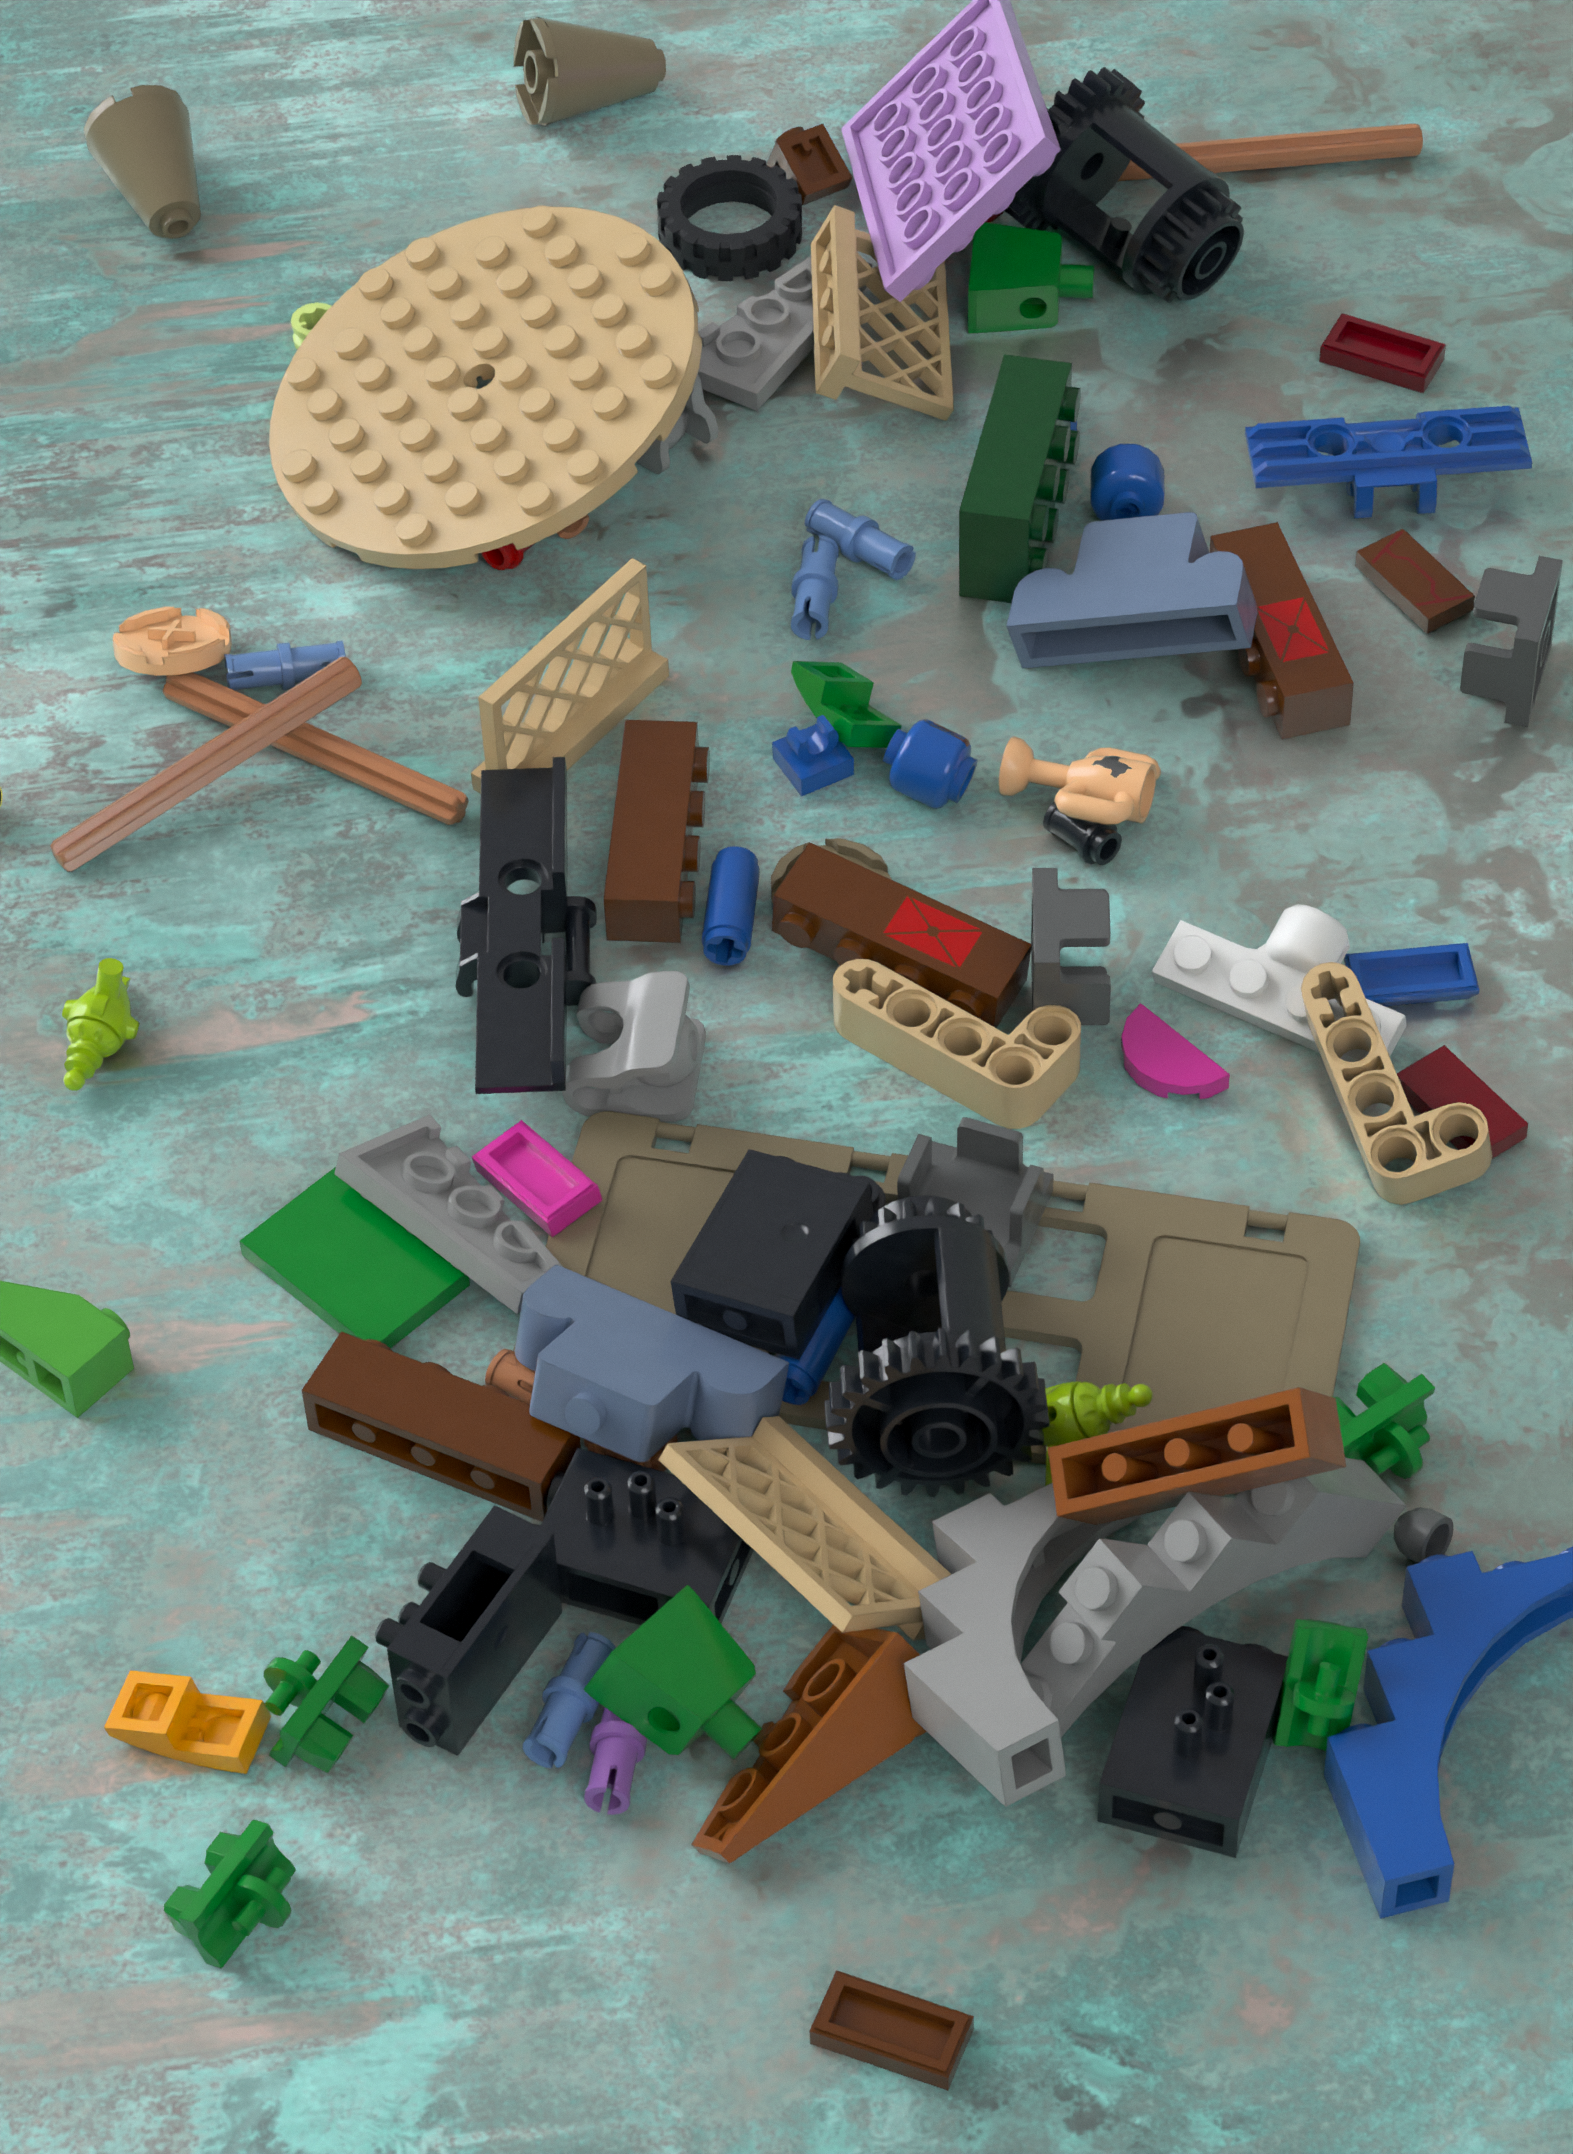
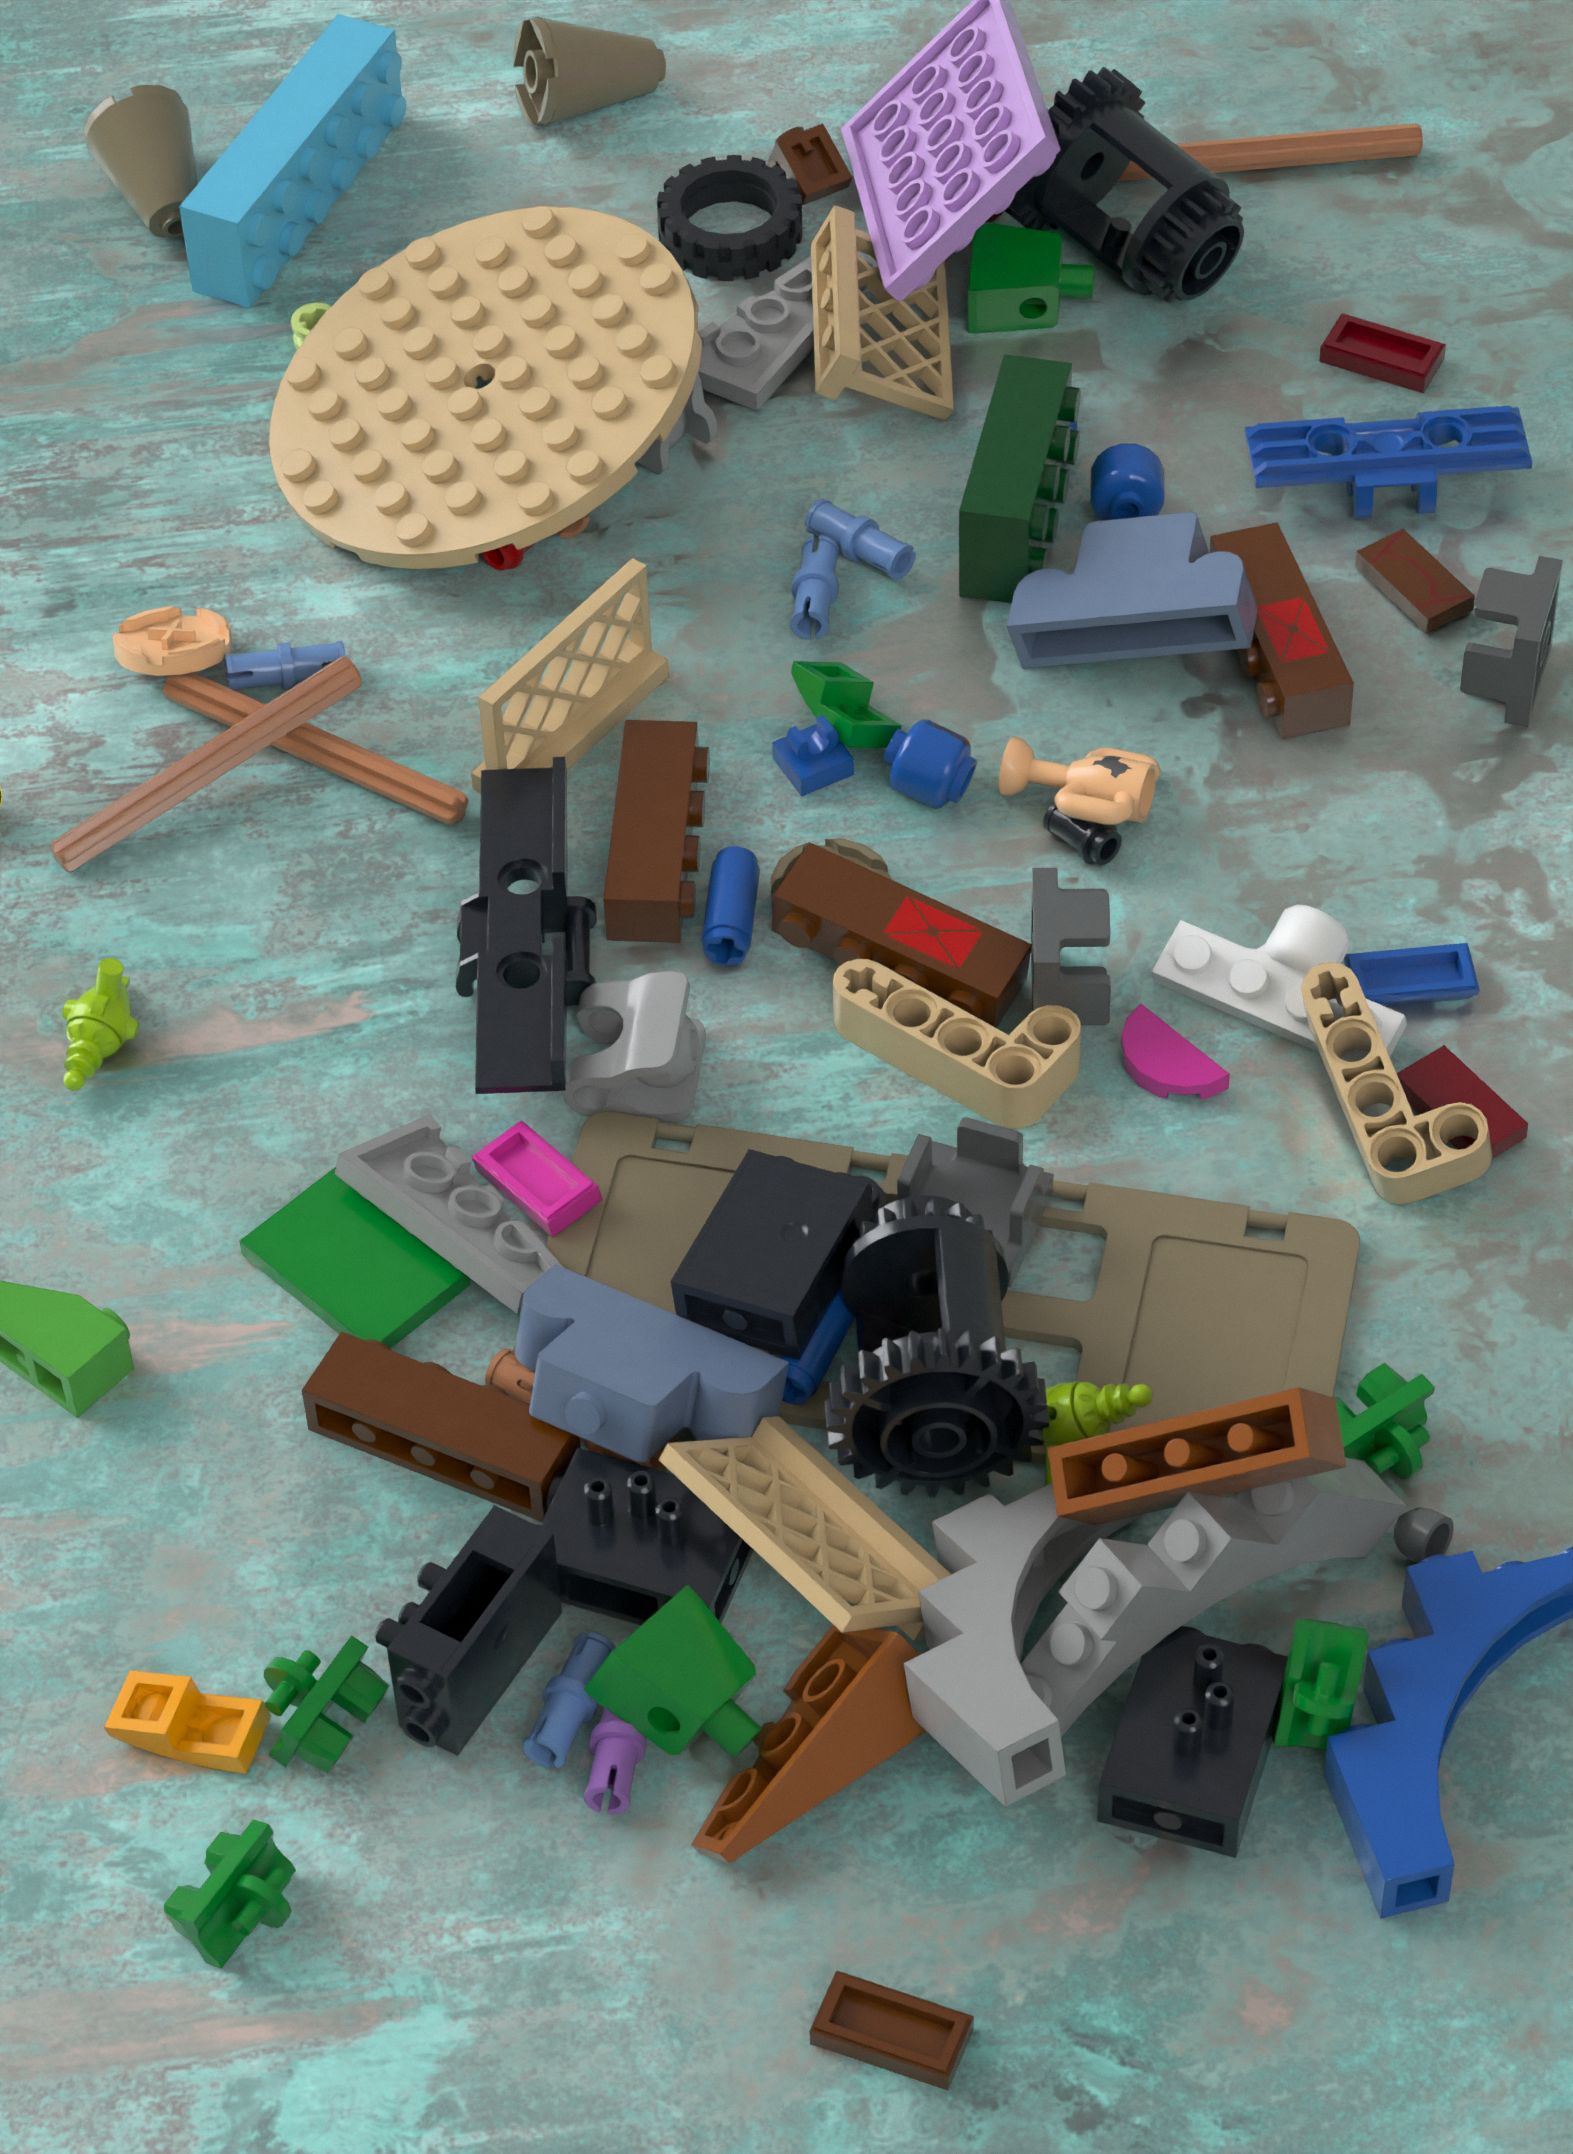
none -> medium azure brick [179,14,406,309]

